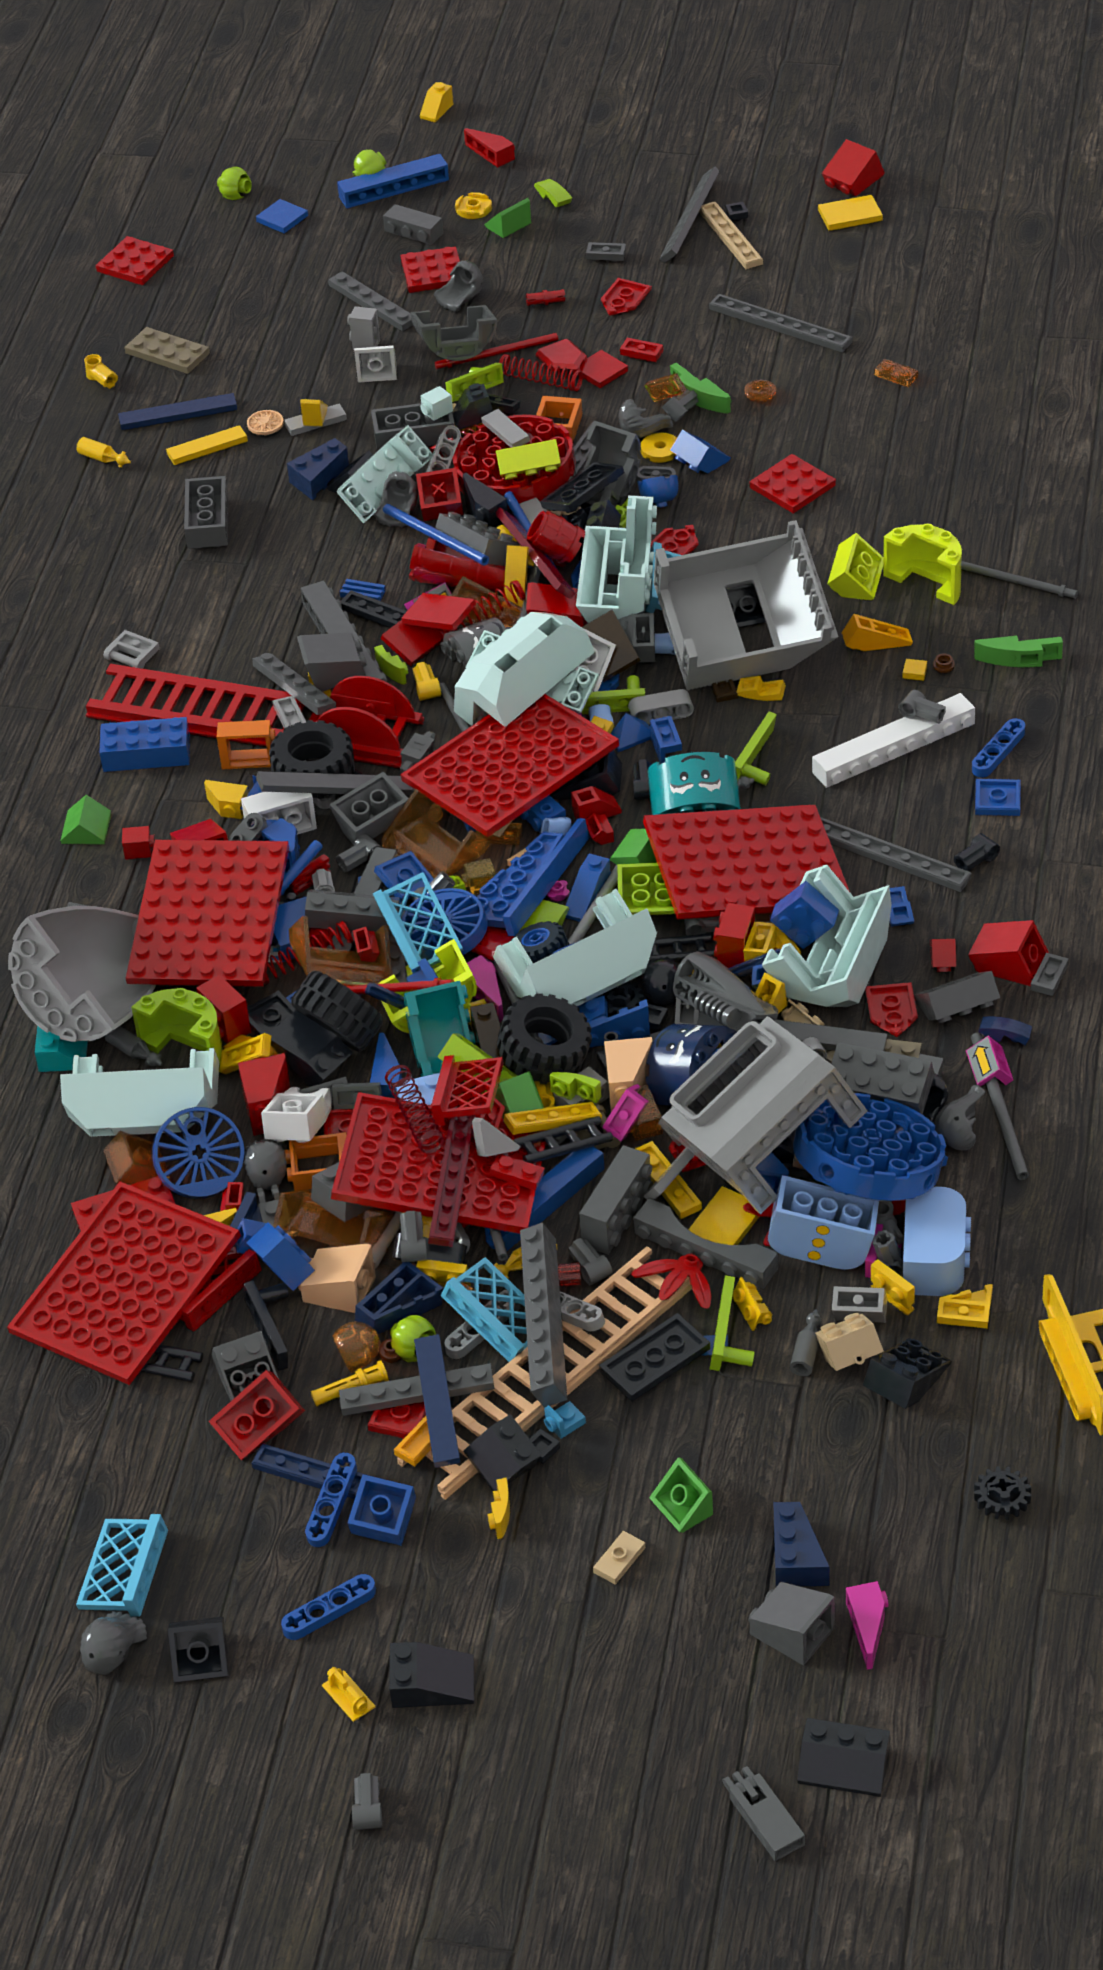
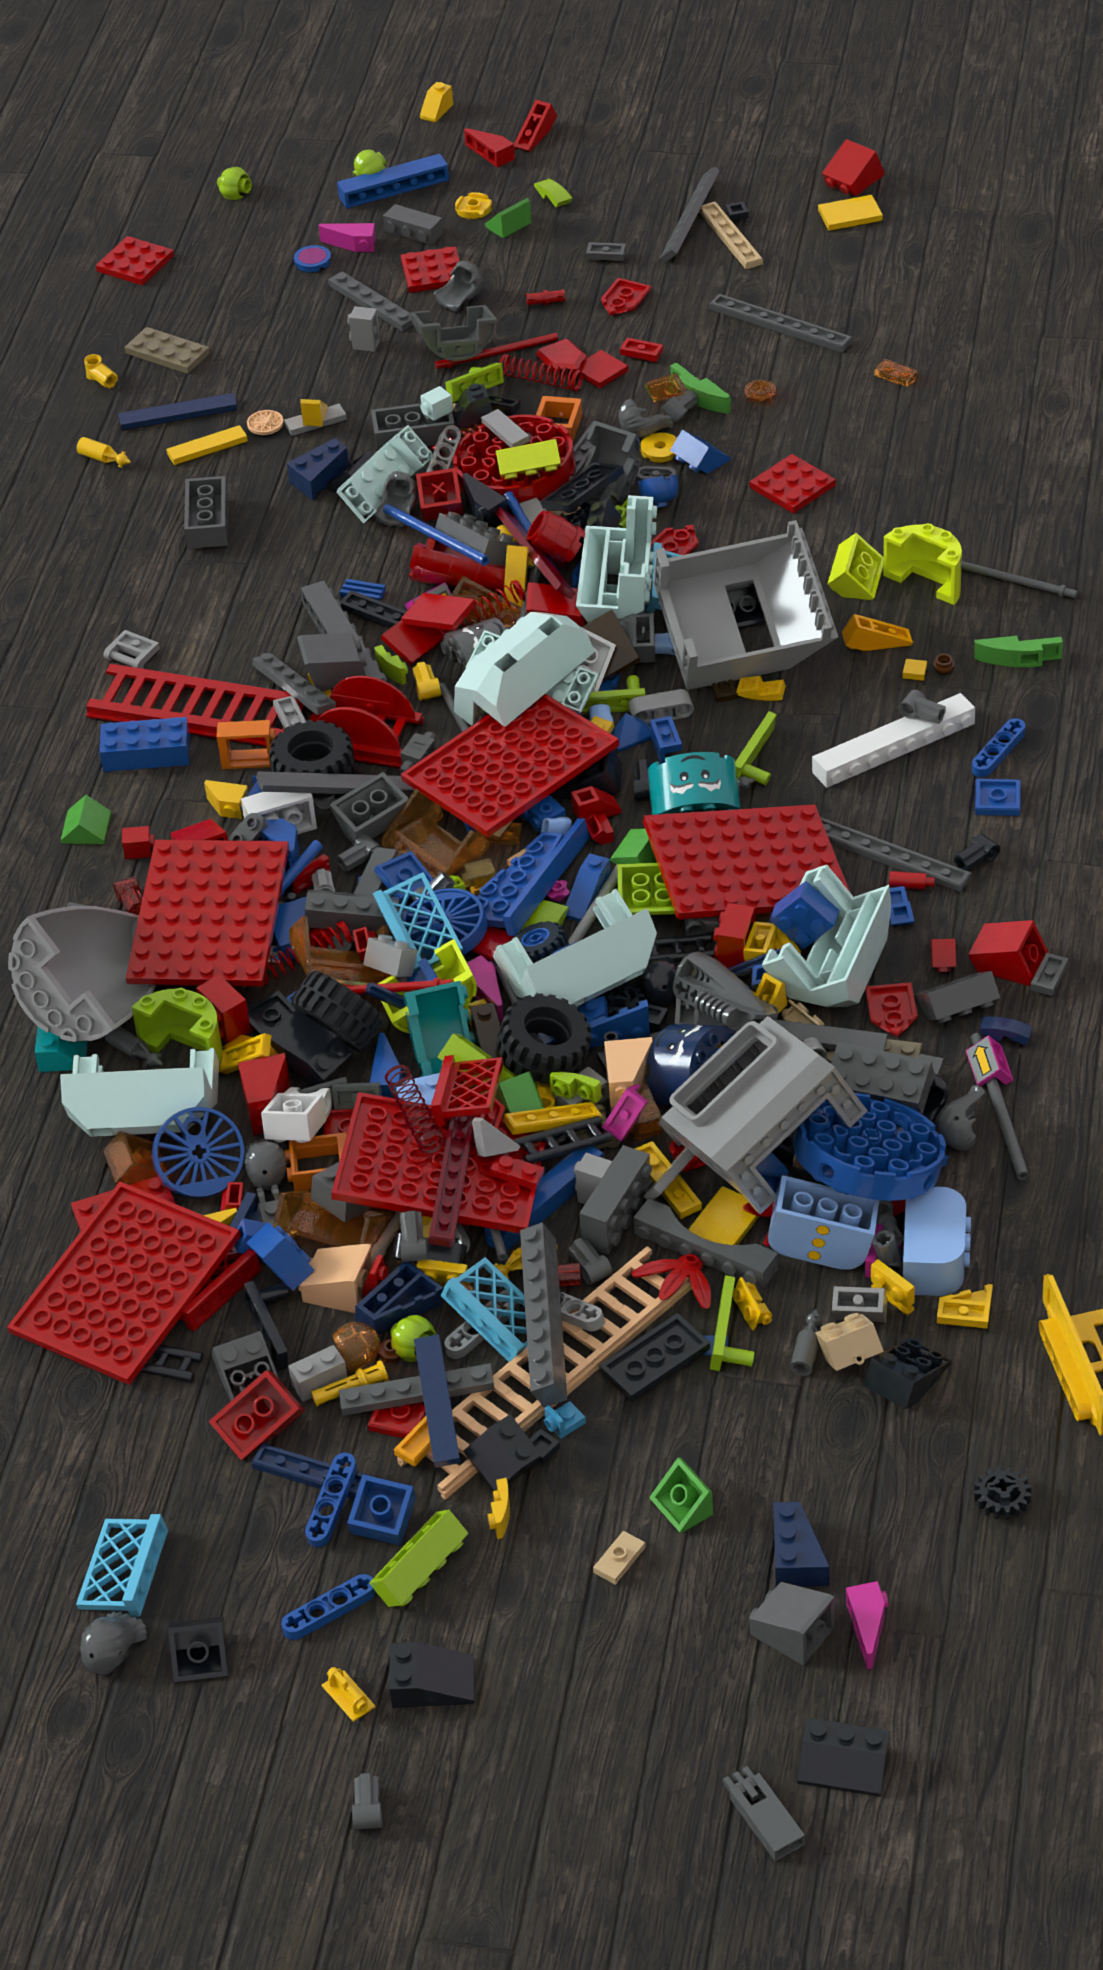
blue tile [256,199,308,233] -> none
white slope [354,346,397,382] -> none
none -> clear red piece [113,876,143,915]
none -> light grey brick [288,1345,347,1402]
none -> tile [294,245,331,272]
none -> dark pink slope [319,223,376,252]
none -> red slope [362,1255,388,1298]
none -> light grey brick [363,934,417,977]
none -> lime brick [369,1509,469,1607]
none -> red slope [514,100,557,152]
none -> light grey brick [574,1153,613,1204]
none -> red cylinder [889,871,935,890]

